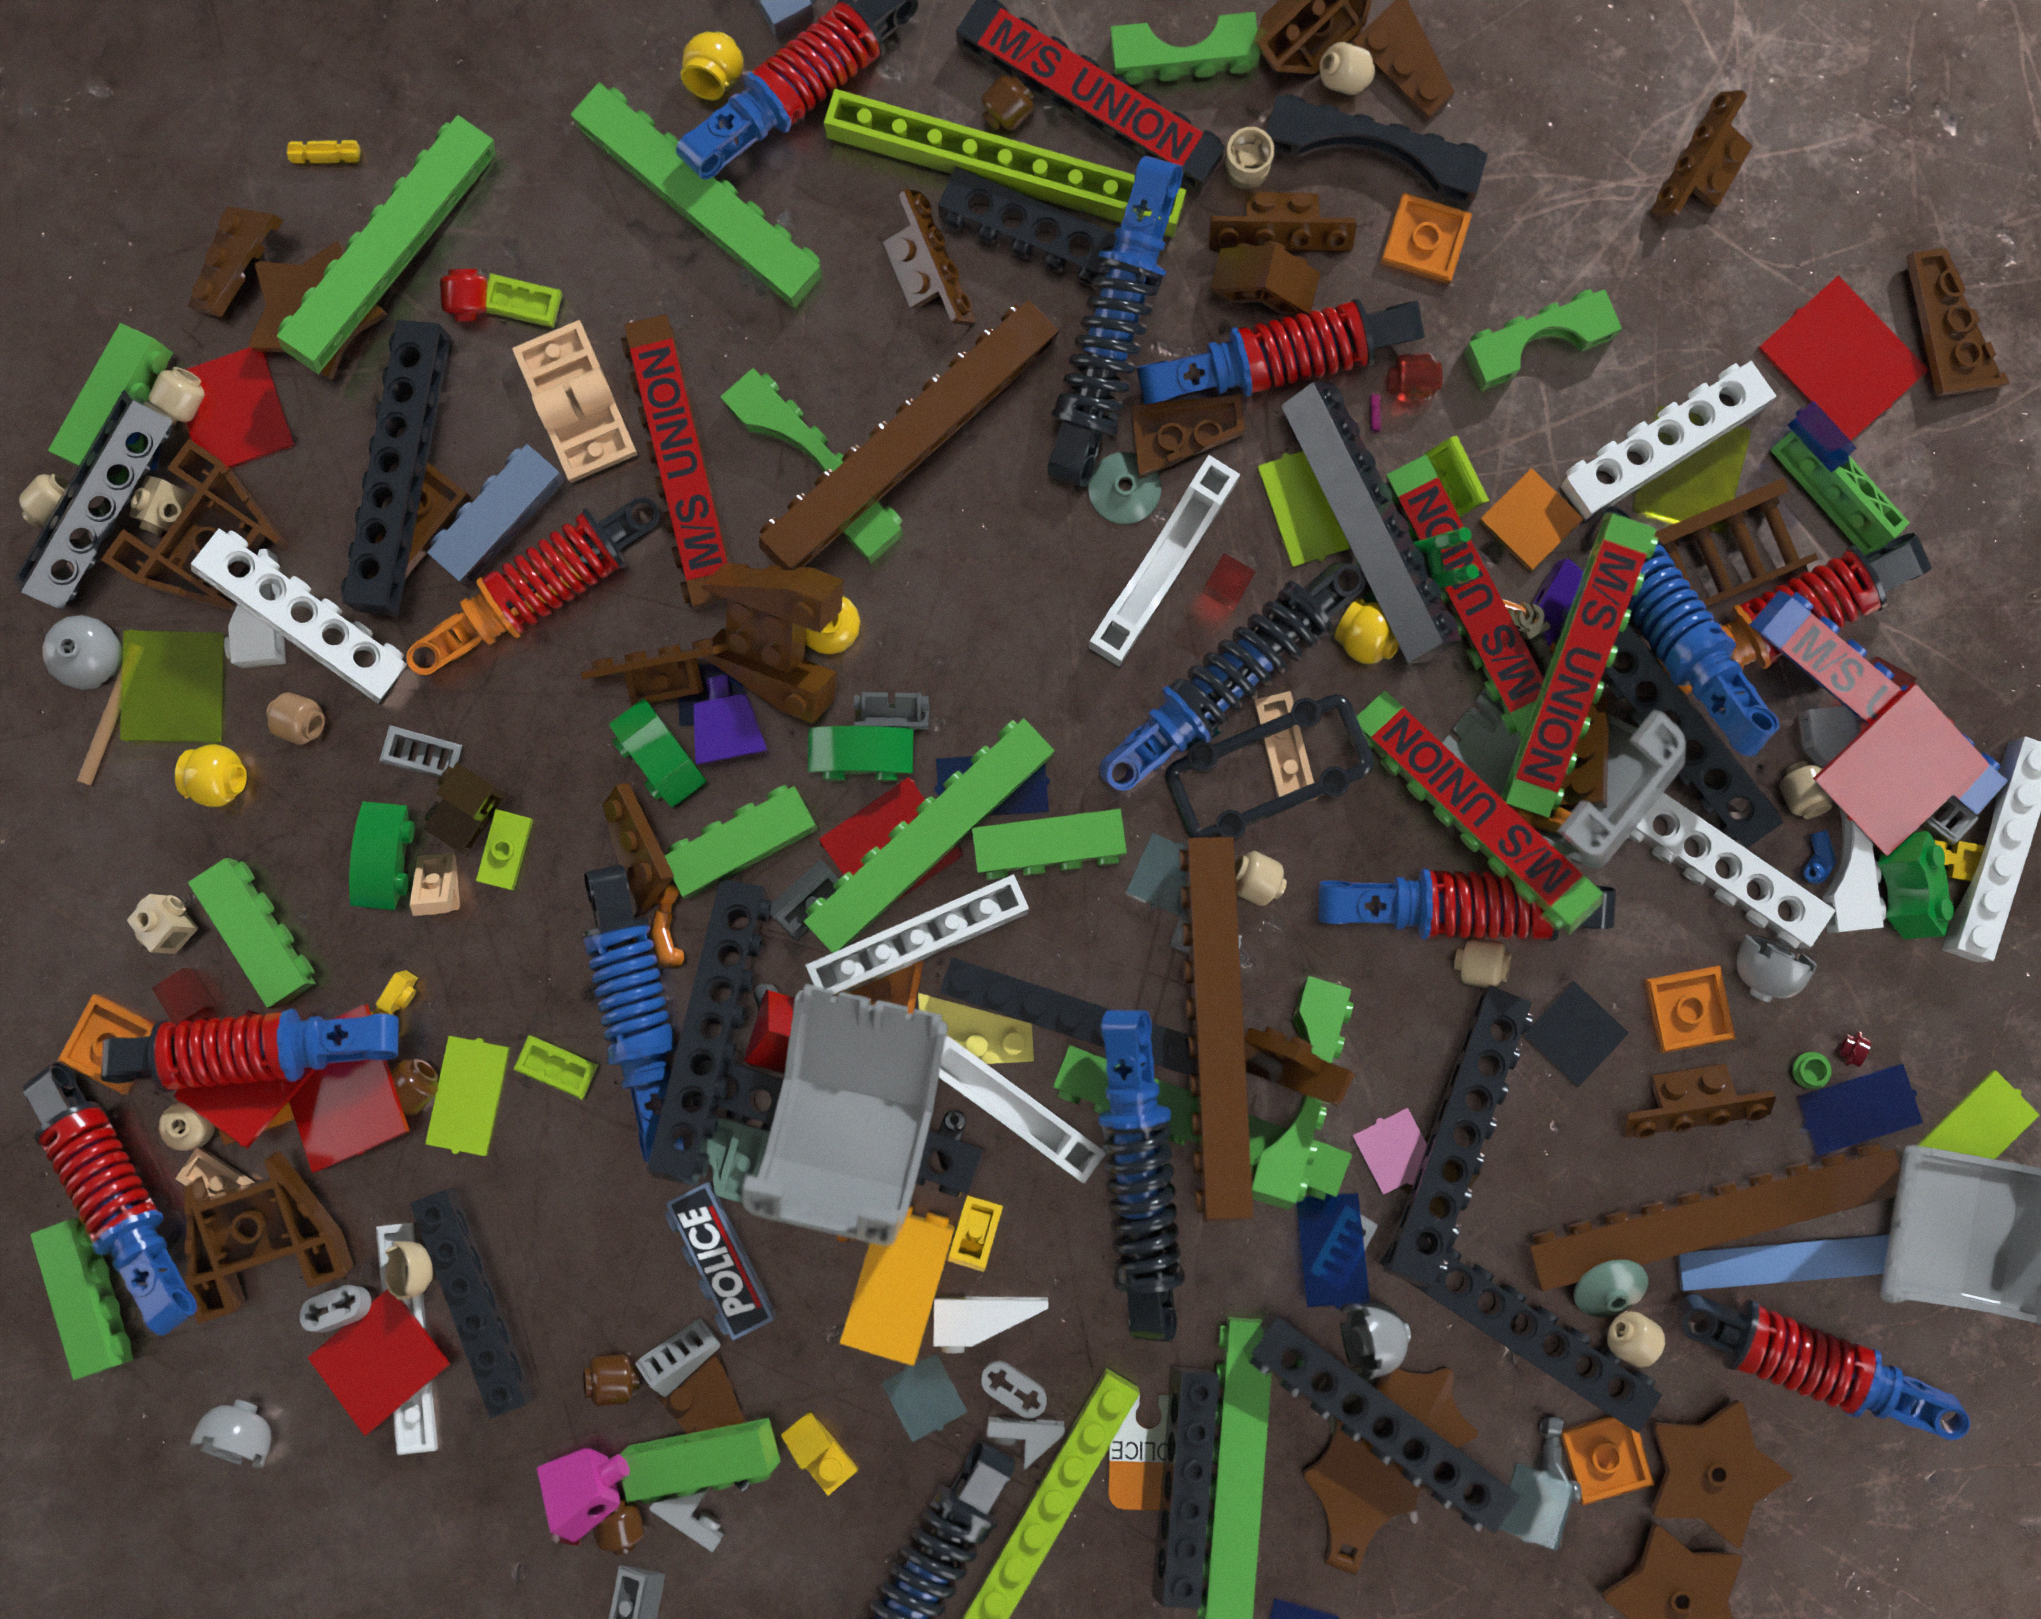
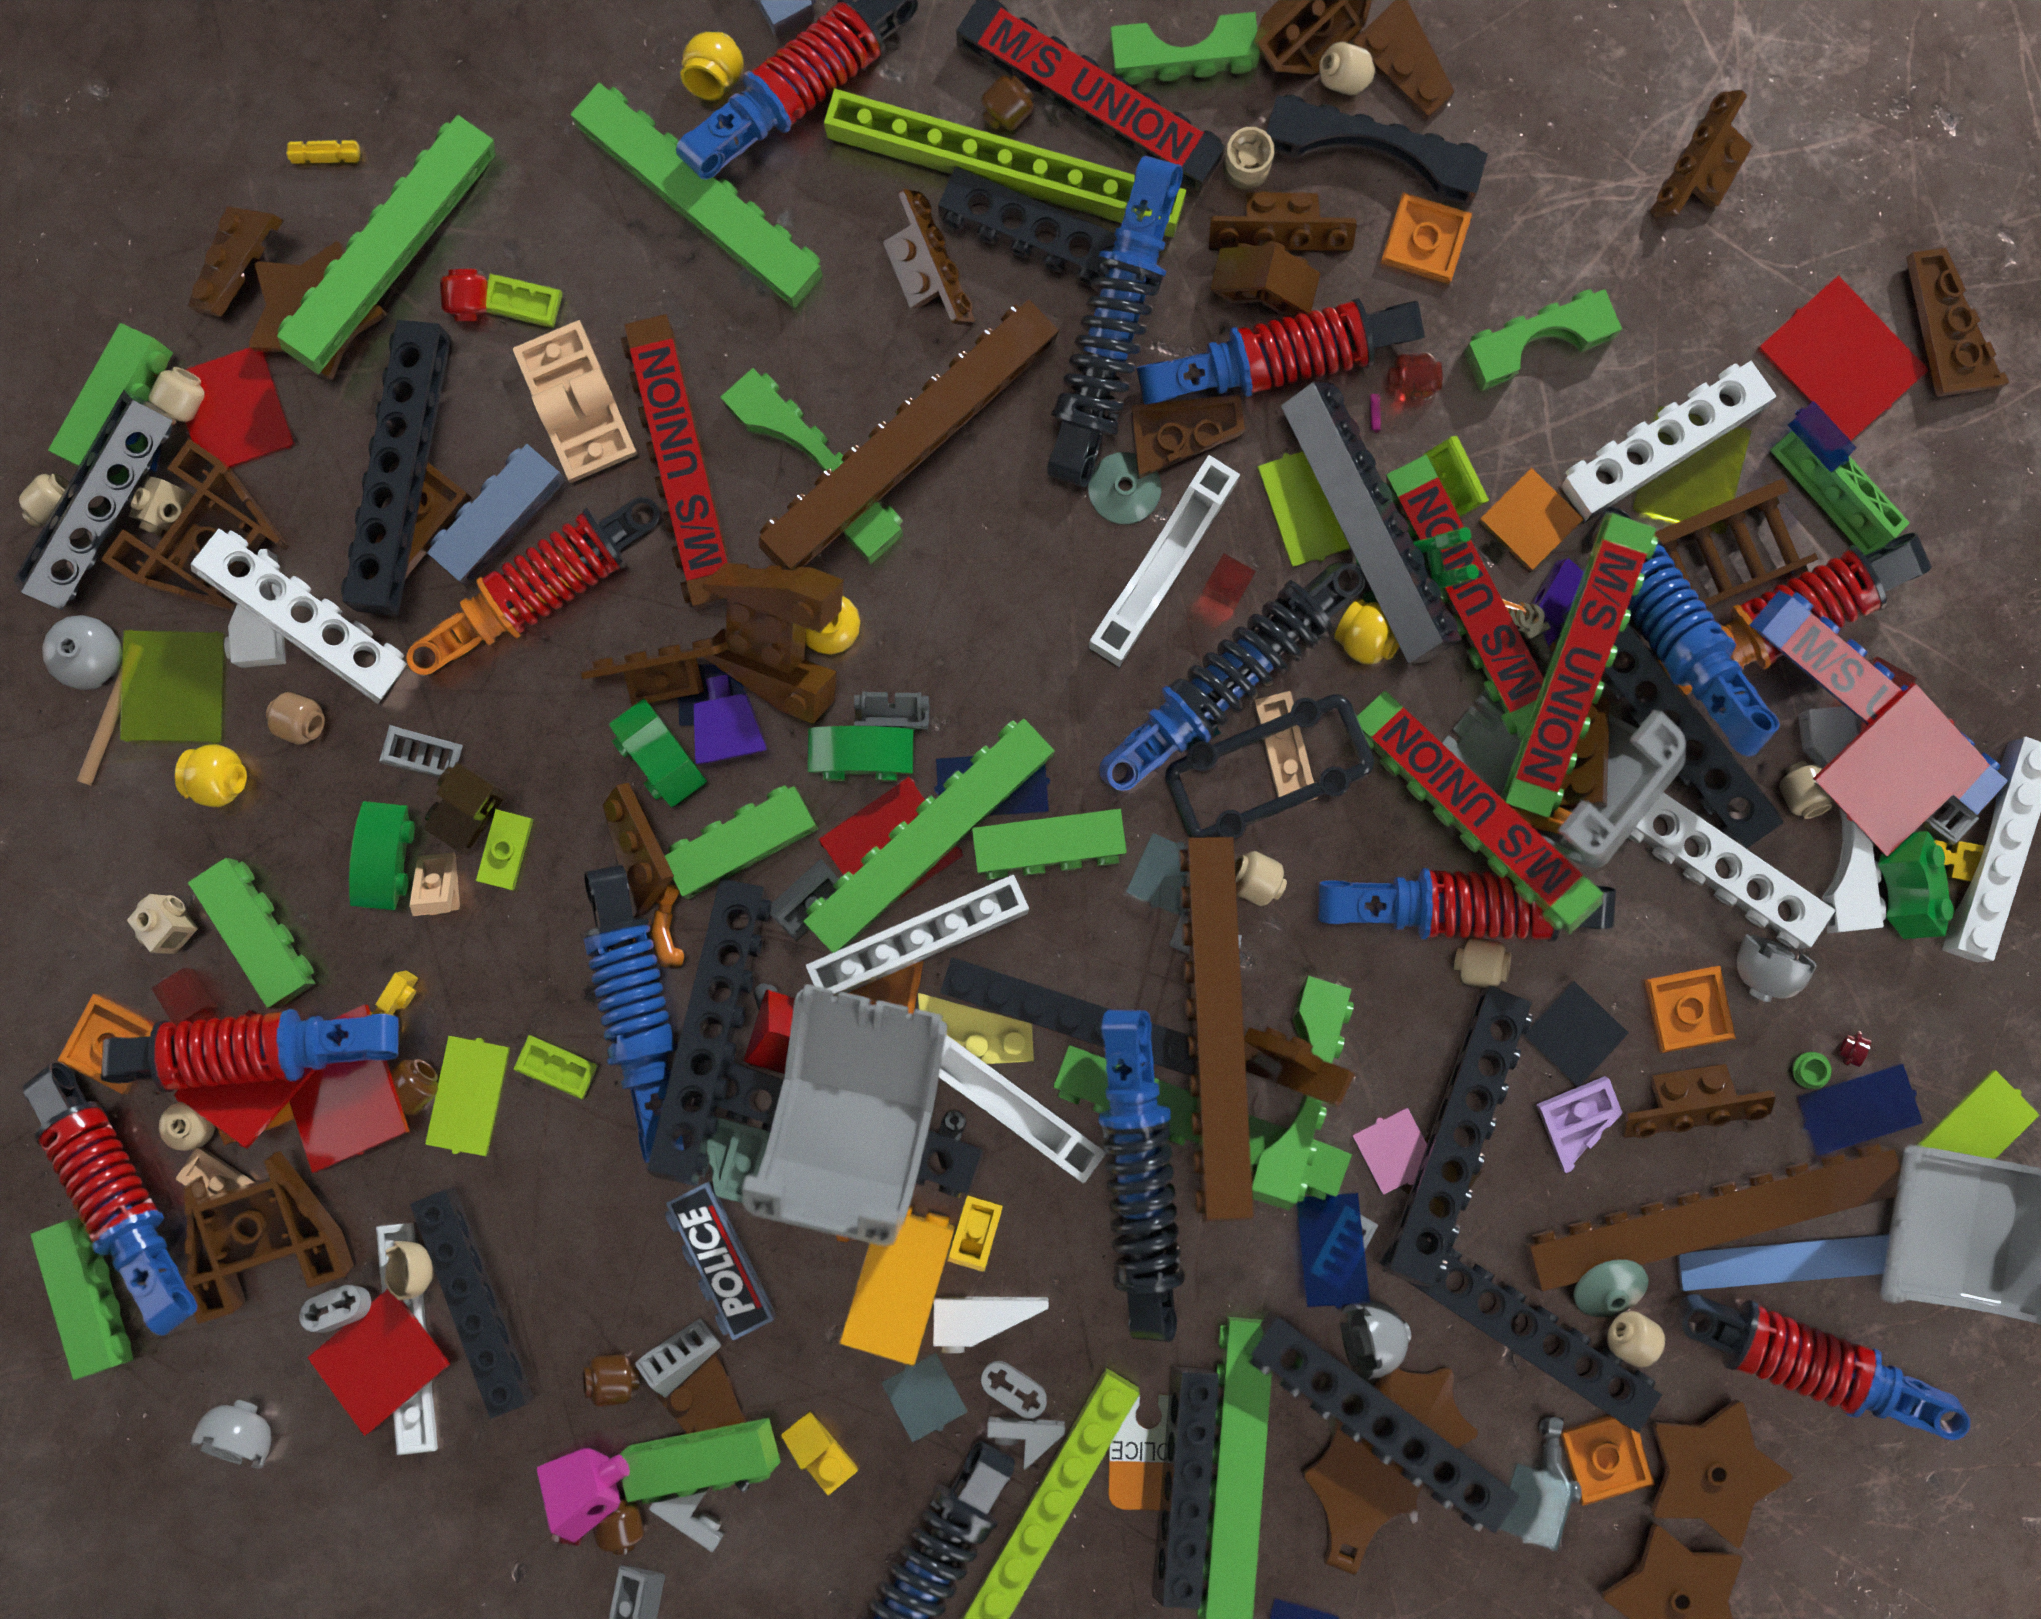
blue arm [1803,830,1837,884] -> none
none -> lavender wing [1536,1076,1622,1173]

